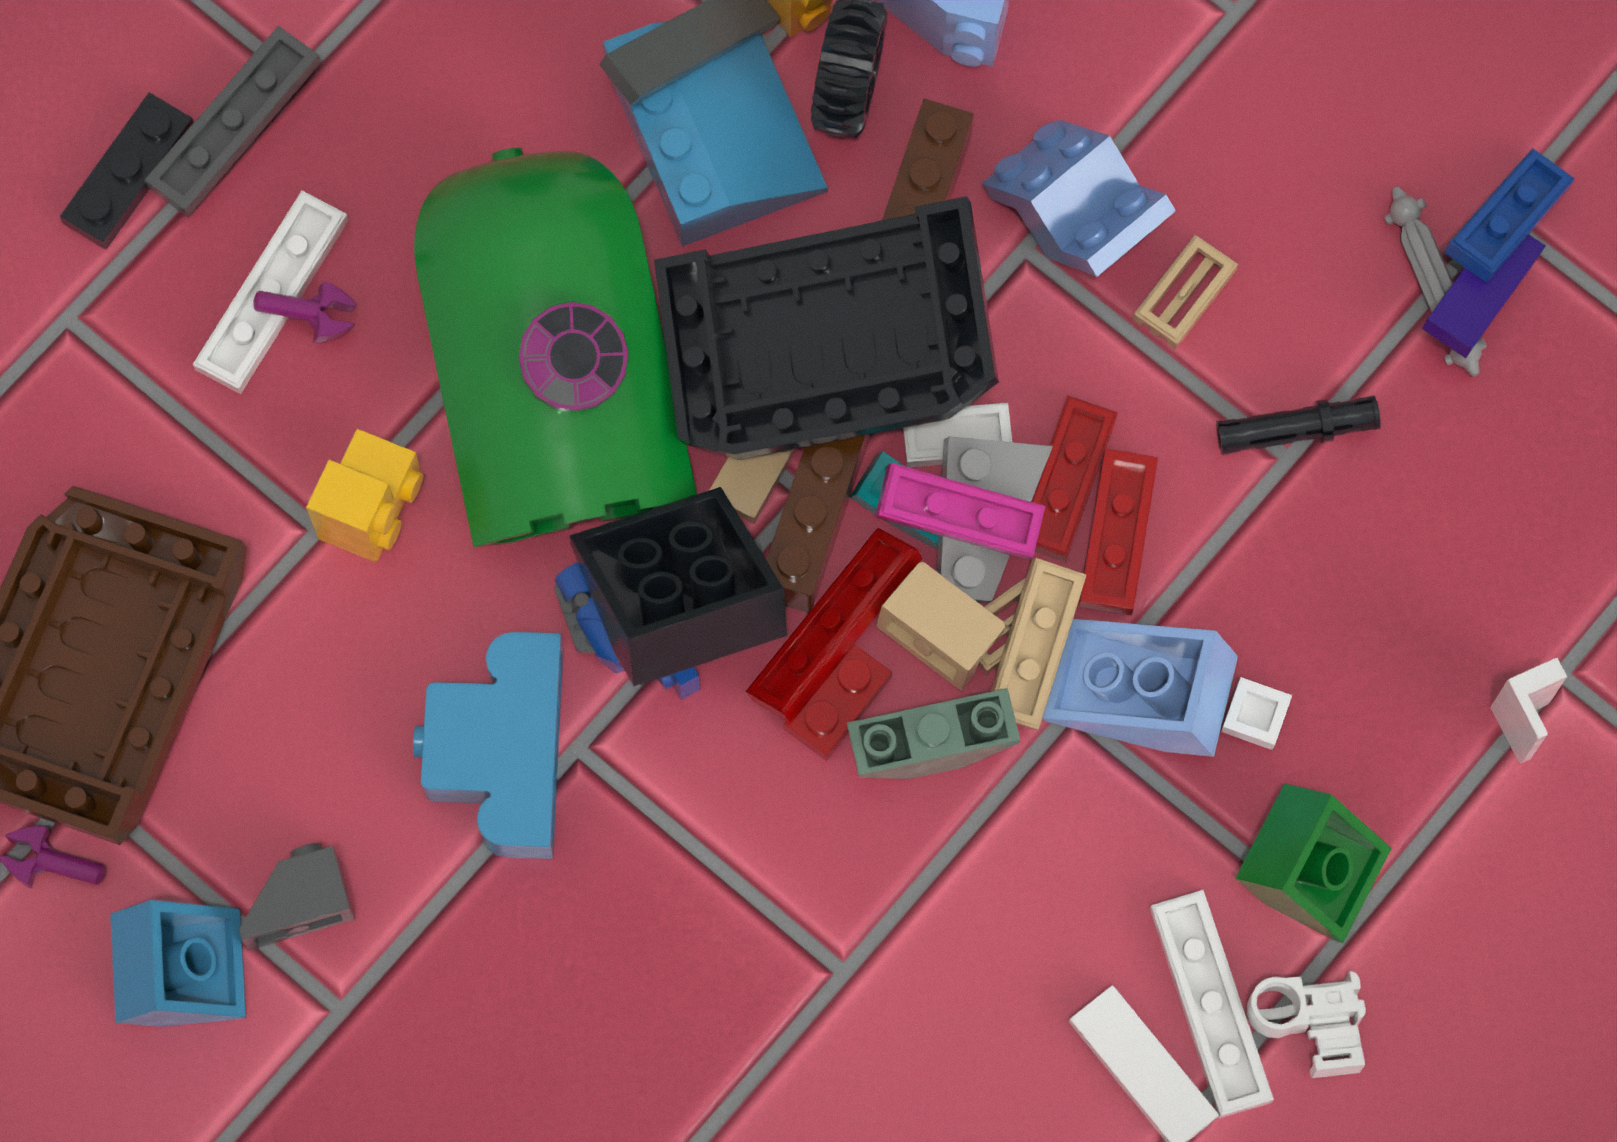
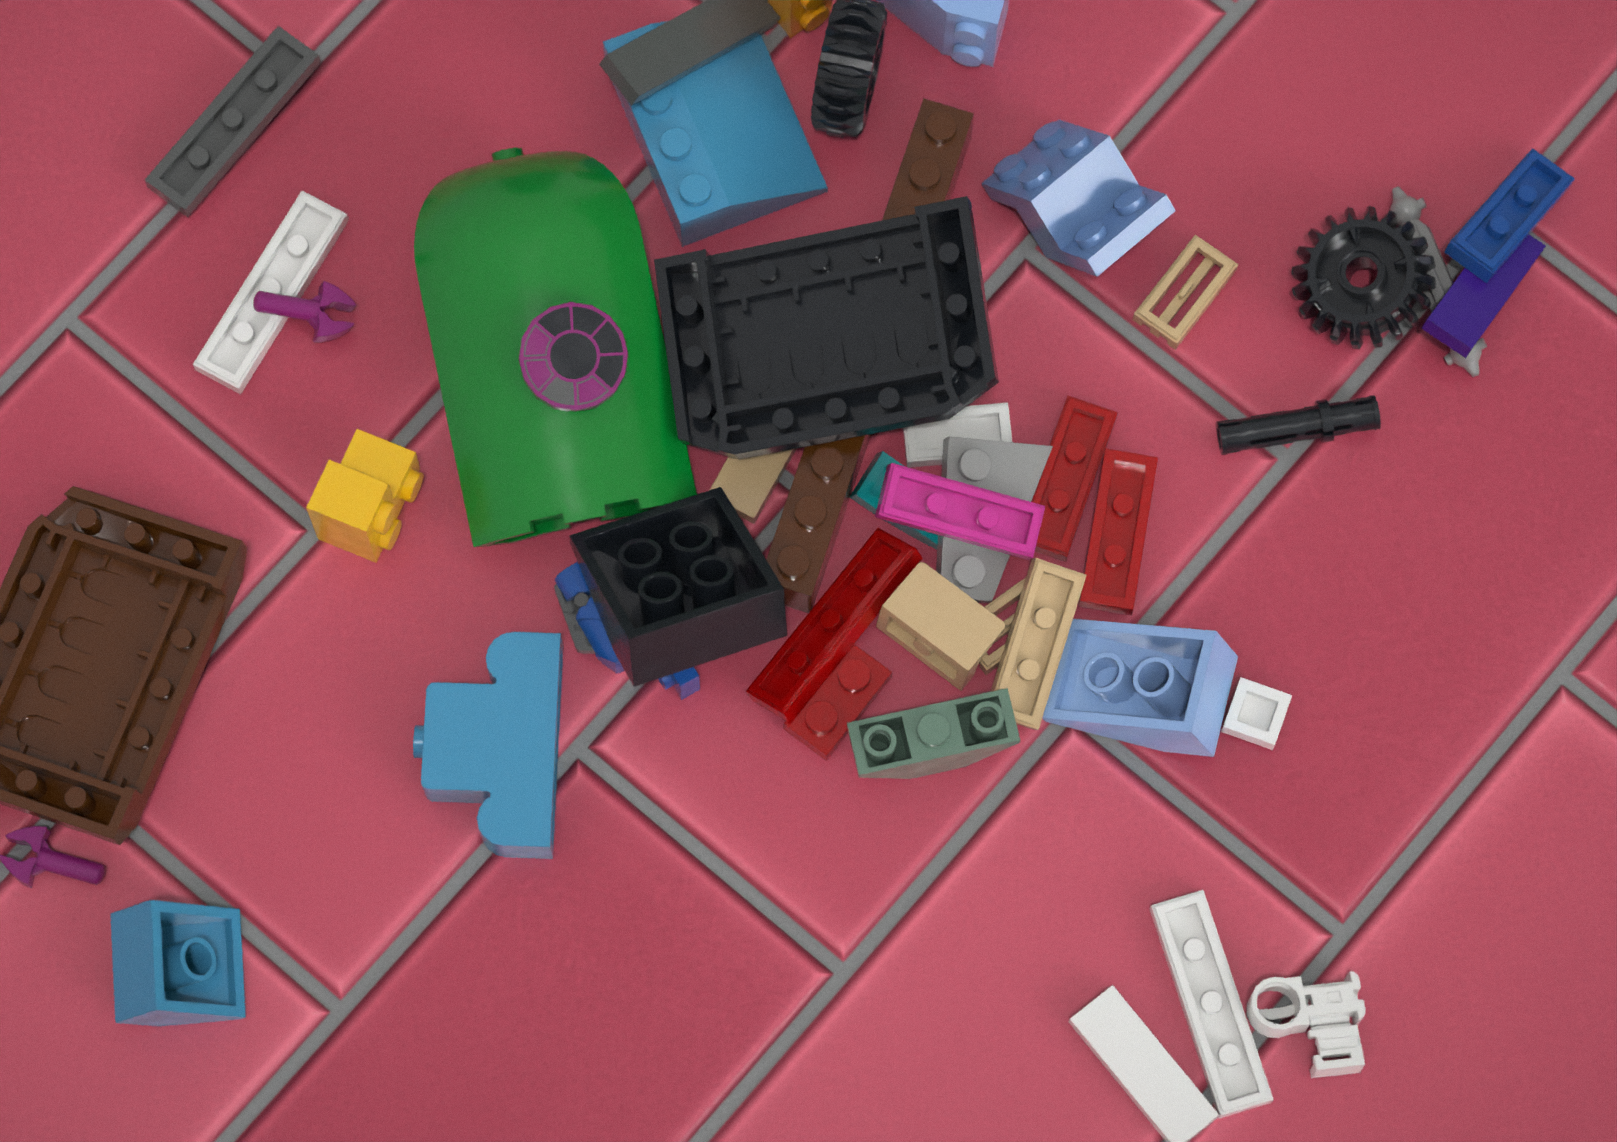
black plate [60,92,194,250] -> none
dark grey slope [239,843,355,951] -> none
green slope [1235,784,1392,943] -> none
panel [1490,658,1567,764] -> none
none -> black gear [1291,205,1436,349]

